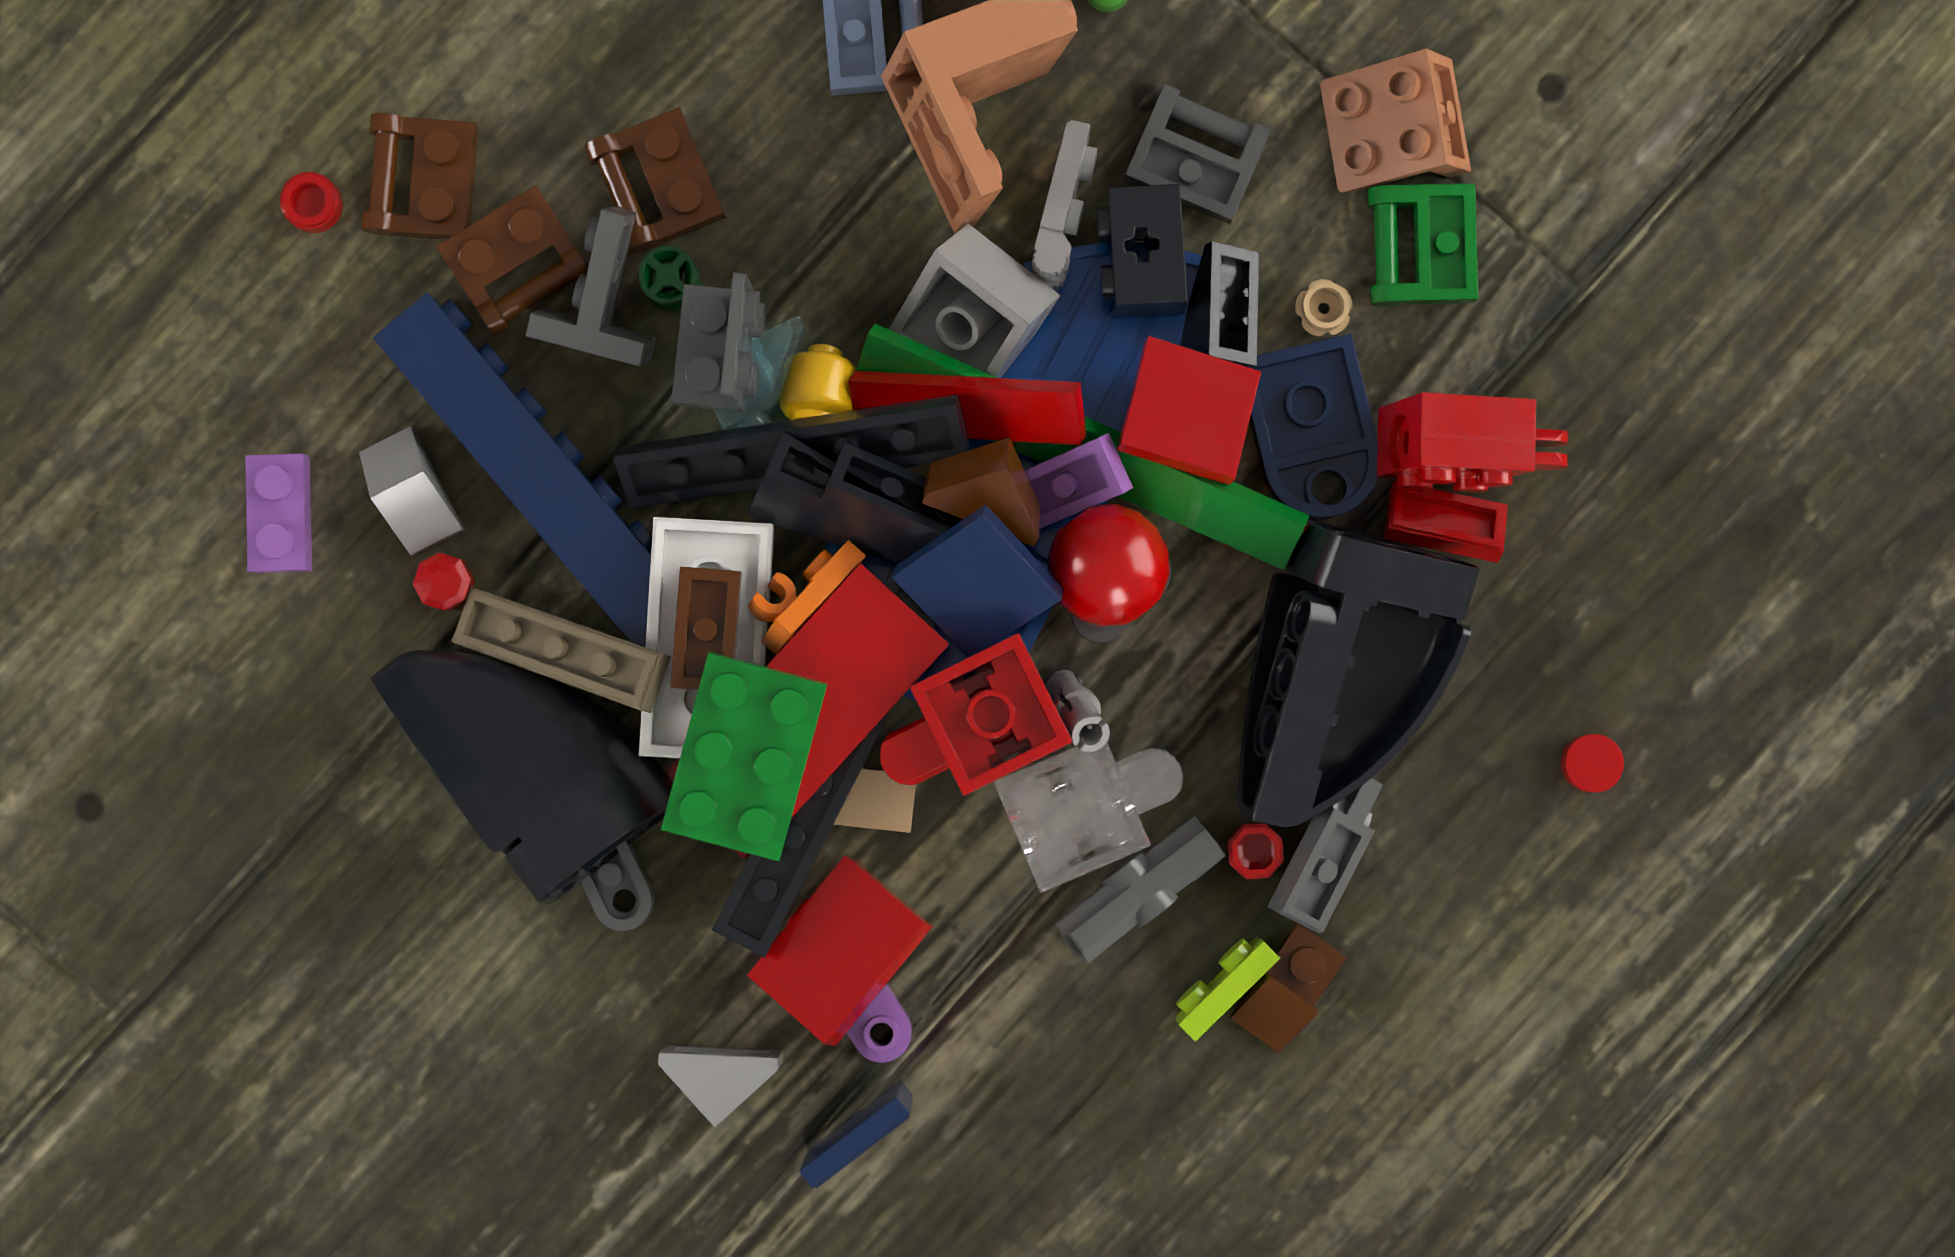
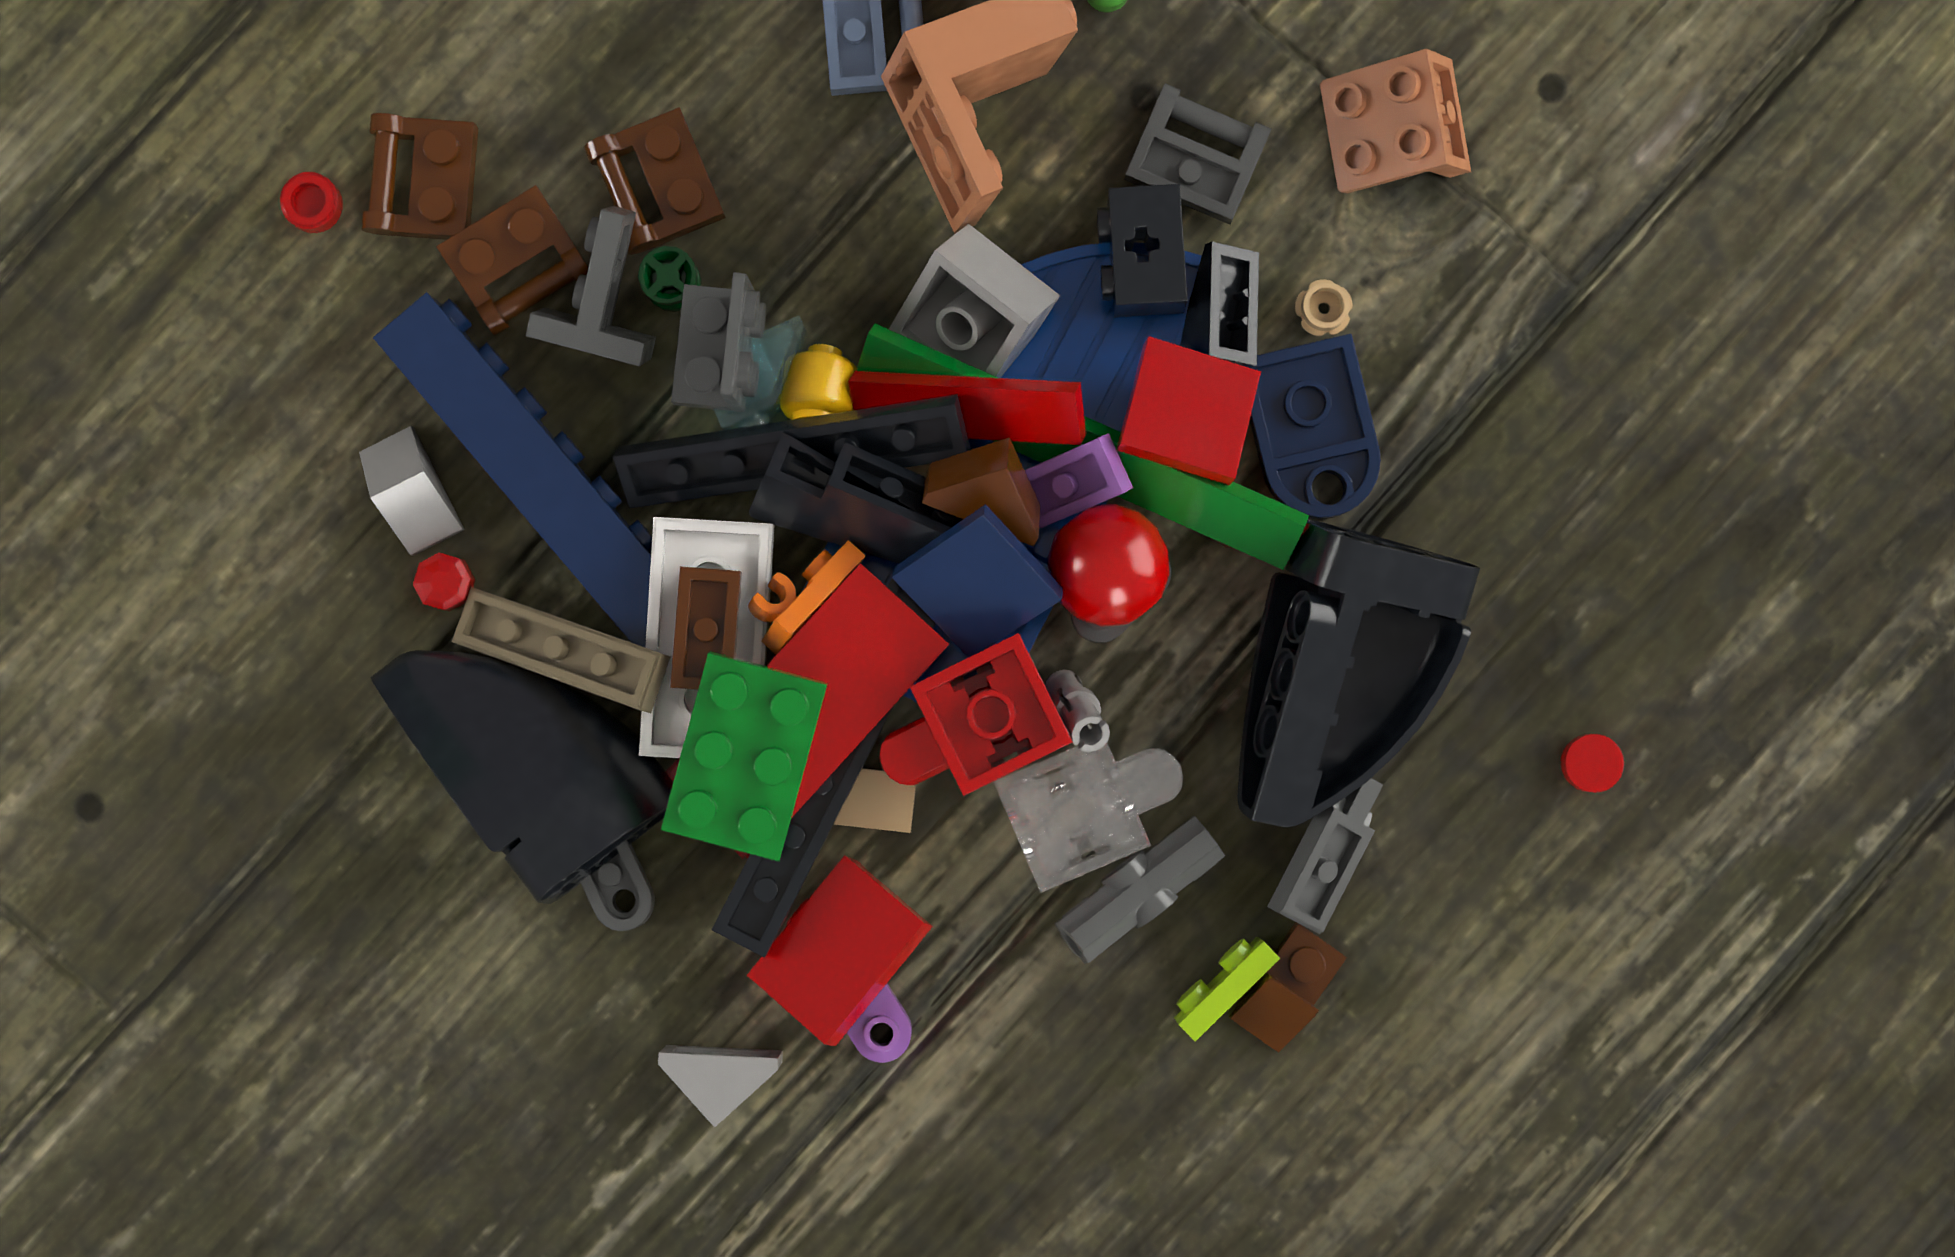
medium lavender plate [245,453,312,573] -> none
dark blue tile [799,1079,913,1189] -> none
light grey hinge [1032,120,1098,291] -> none
red tile [1226,823,1284,879] -> none
green plate [1368,183,1478,307] -> none
red brick [1377,392,1568,492] -> none
red tile [1383,480,1508,563] -> none

